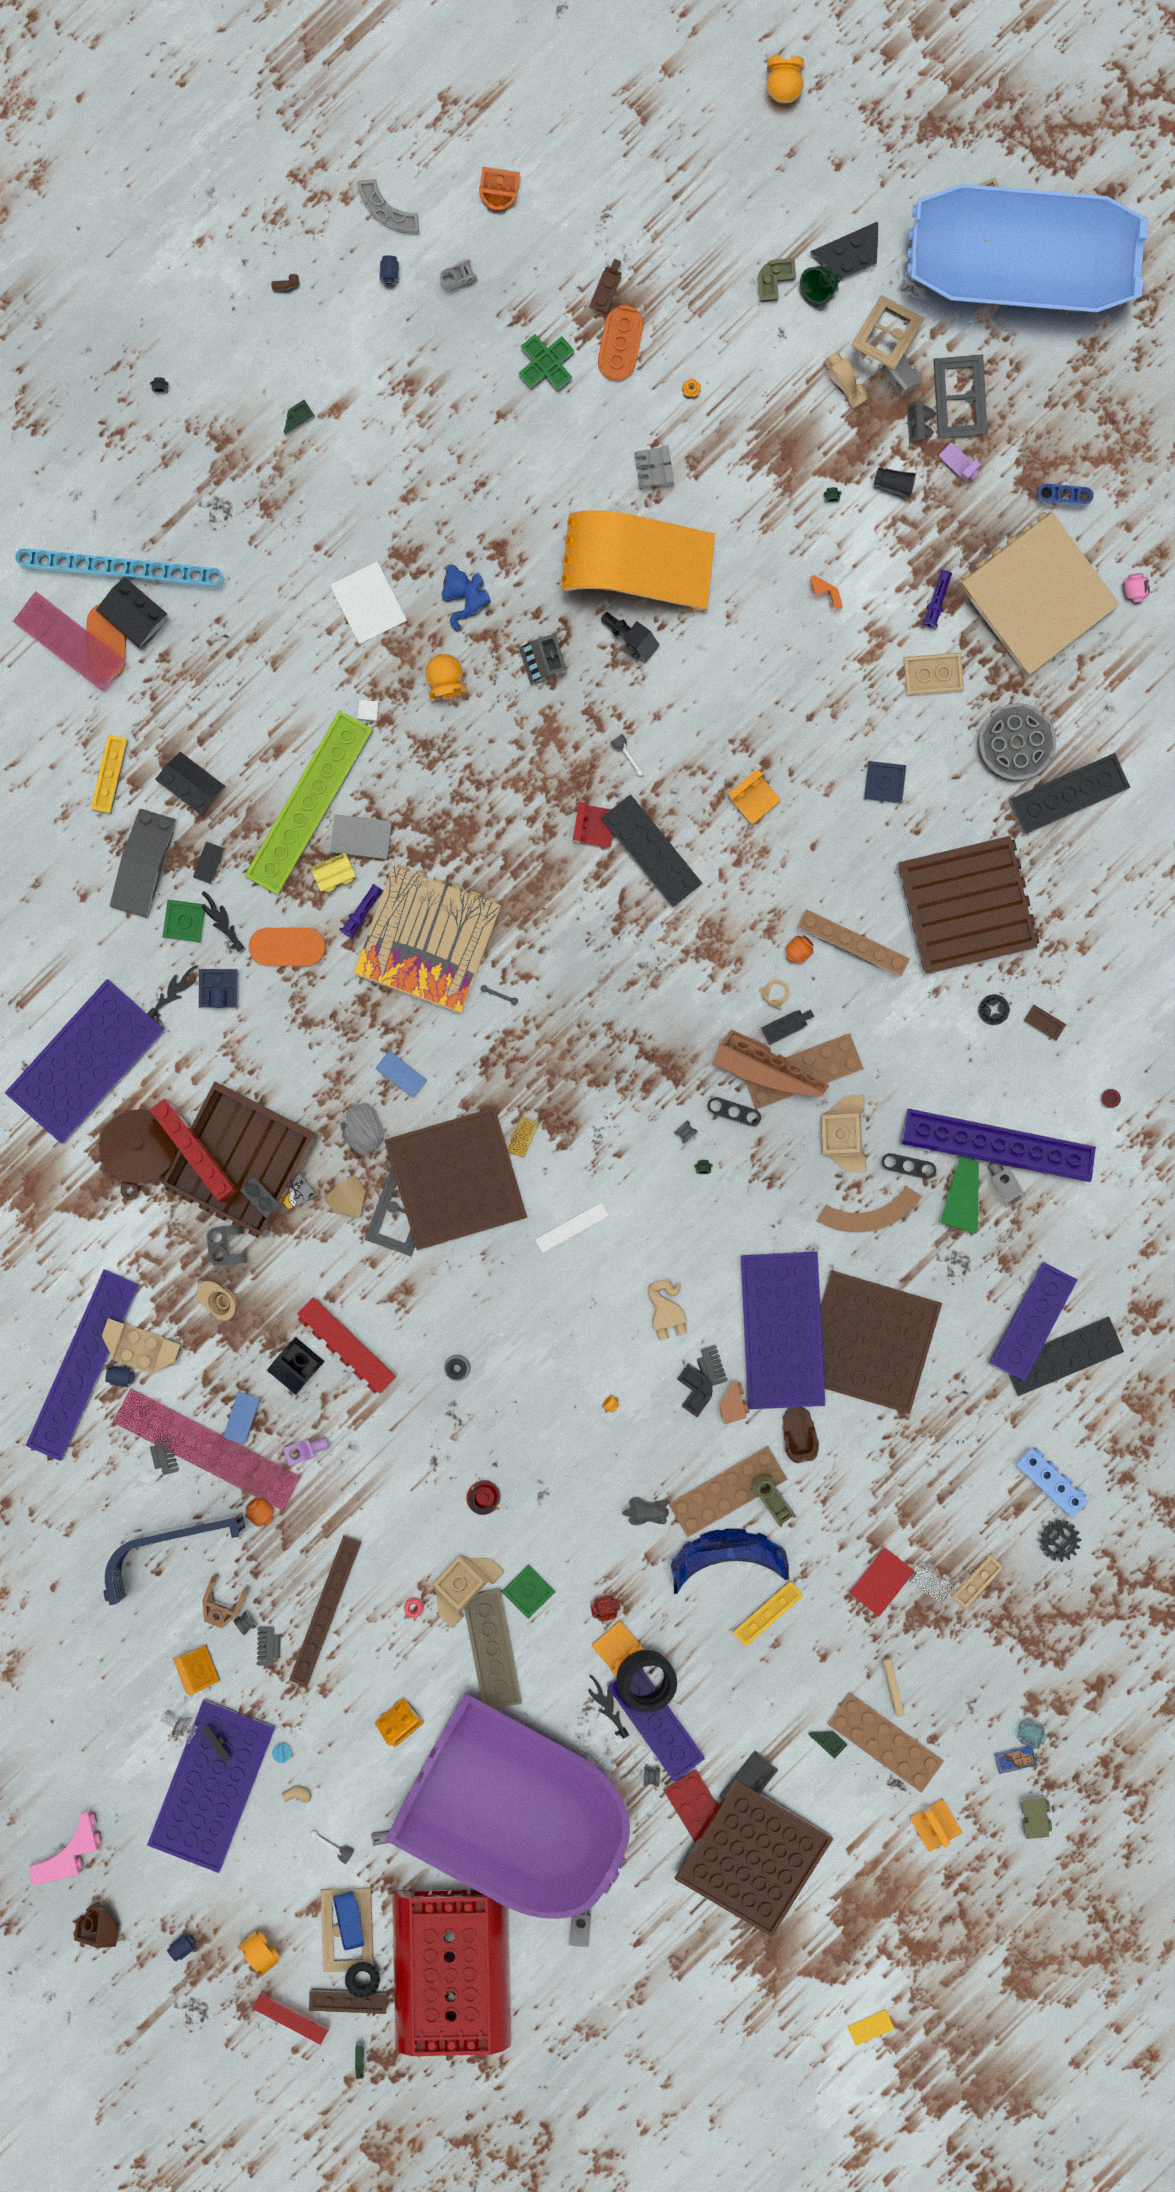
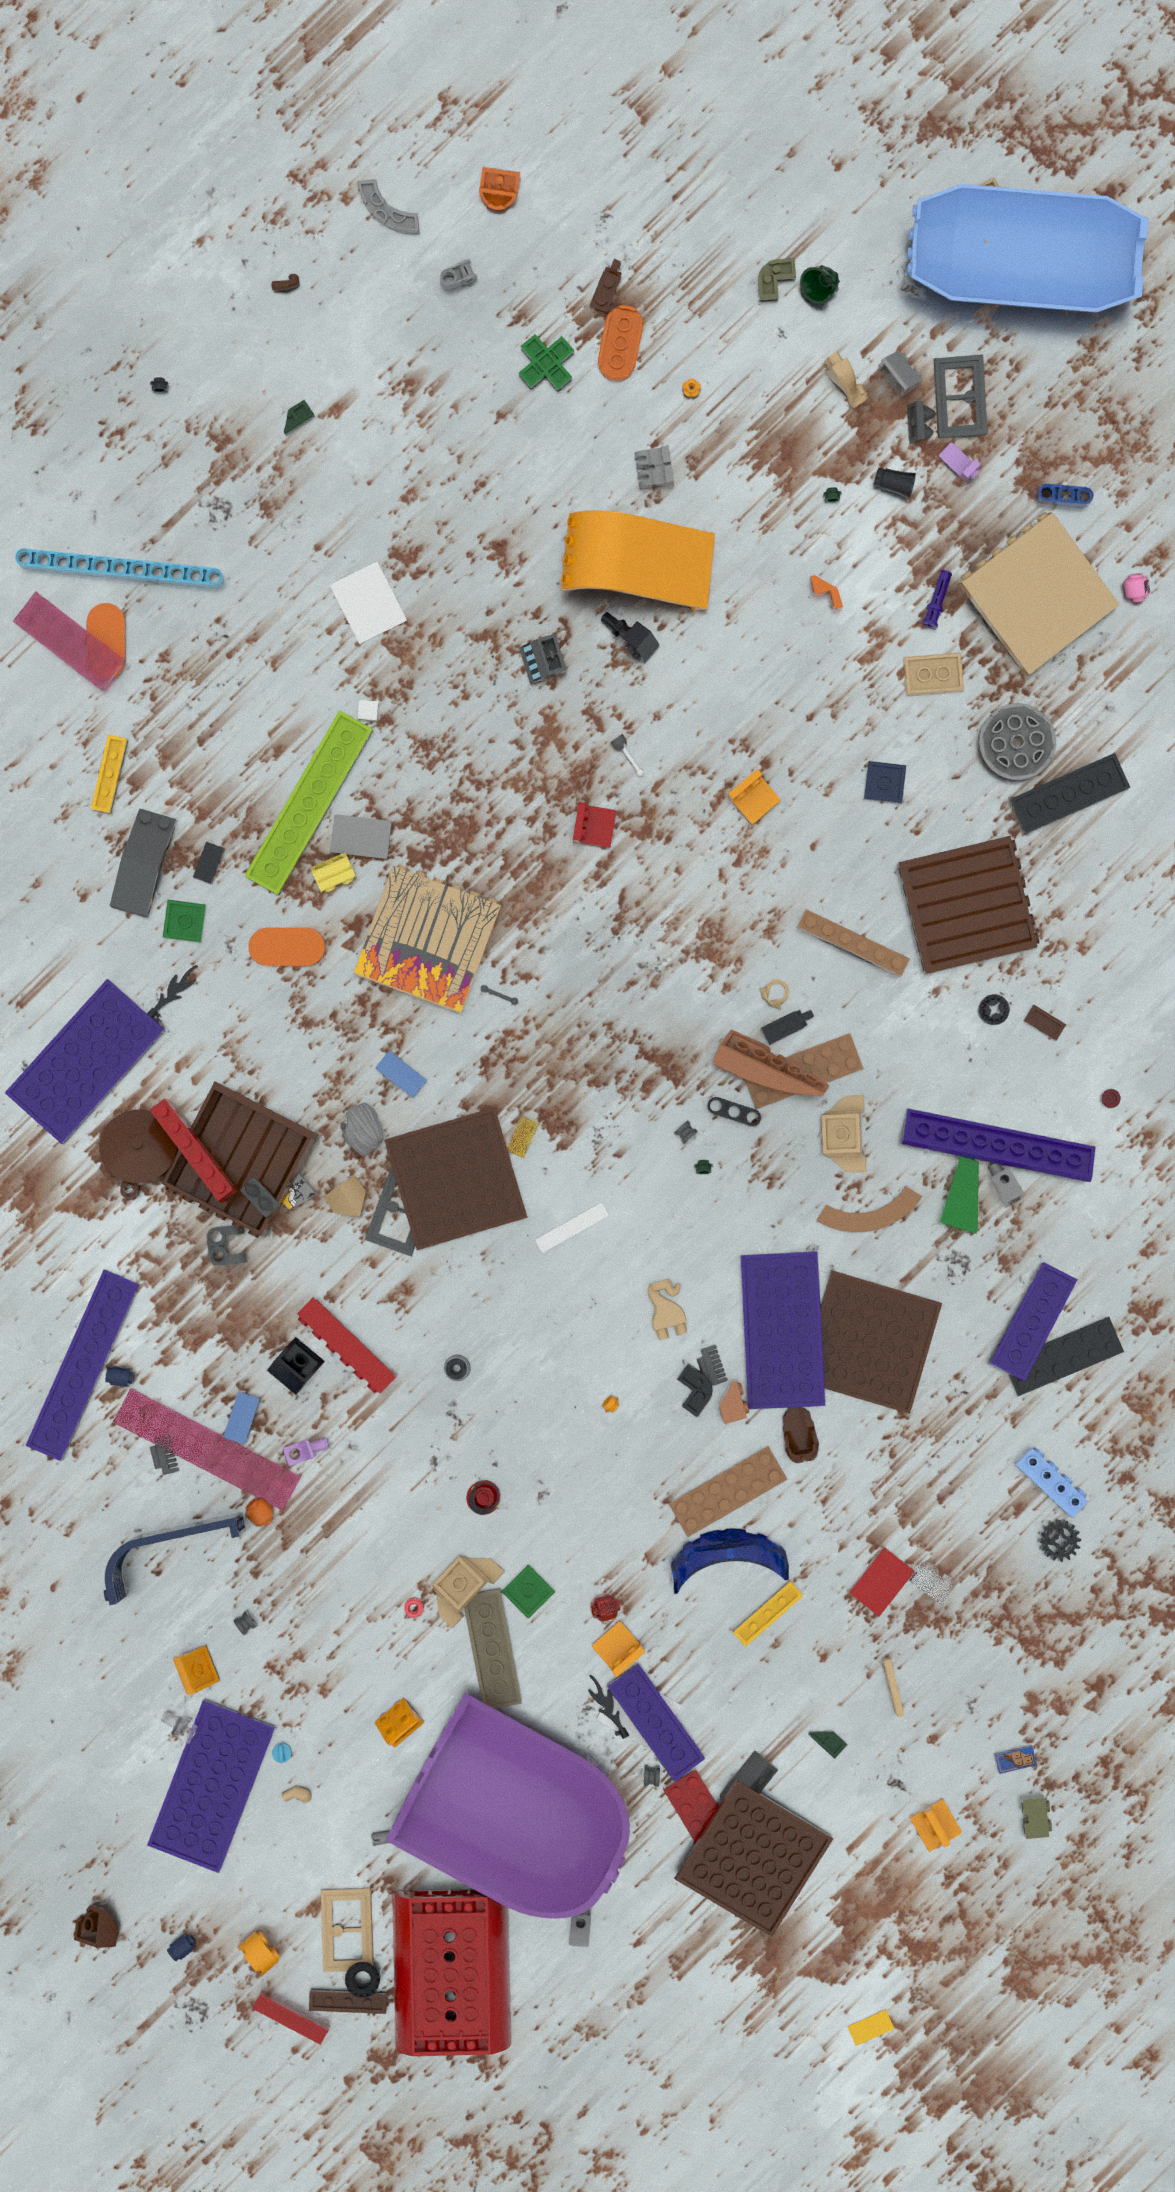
bright pink arch [29,1810,101,1886] -> none
black slope [96,576,167,648] -> none
tan piece [102,1318,180,1374] -> none
black slope [155,752,226,817] -> none
tan piece [197,1281,237,1321] -> none
dark blue plate [199,969,238,1008] -> none
black piece [202,891,245,953] -> none
medium nougat piece [202,1575,249,1629] -> none
black plate [202,1724,232,1762] -> none
dark grey piece [256,1626,280,1666] -> none
reddish brown plate [289,1535,362,1687] -> none
hinge [310,1831,354,1865] -> none
blue beam [333,1891,364,1951] -> none
dark purple pin [339,884,383,939] -> none
dark green tile [355,2042,364,2079] -> none
dark blue brick [379,255,399,285] -> none
light orange tile [425,654,467,700] -> none
blue animal [441,564,491,631] -> none
black plate [600,794,703,908] -> none
black tyre [616,1650,677,1713] -> none
dark grey animal [622,1497,669,1526] -> none
olive piece [750,1474,797,1527] -> none
light orange tile [766,55,805,103] -> none
orange head [786,935,814,964] -> none
black wing [810,222,878,280] -> none
medium nougat plate [827,1692,944,1793] -> none
tan door [851,295,924,370] -> none
black beam [880,1153,936,1179] -> none
tan tile [951,1554,1004,1610] -> none
clear light blue head [1017,1720,1047,1749] -> none

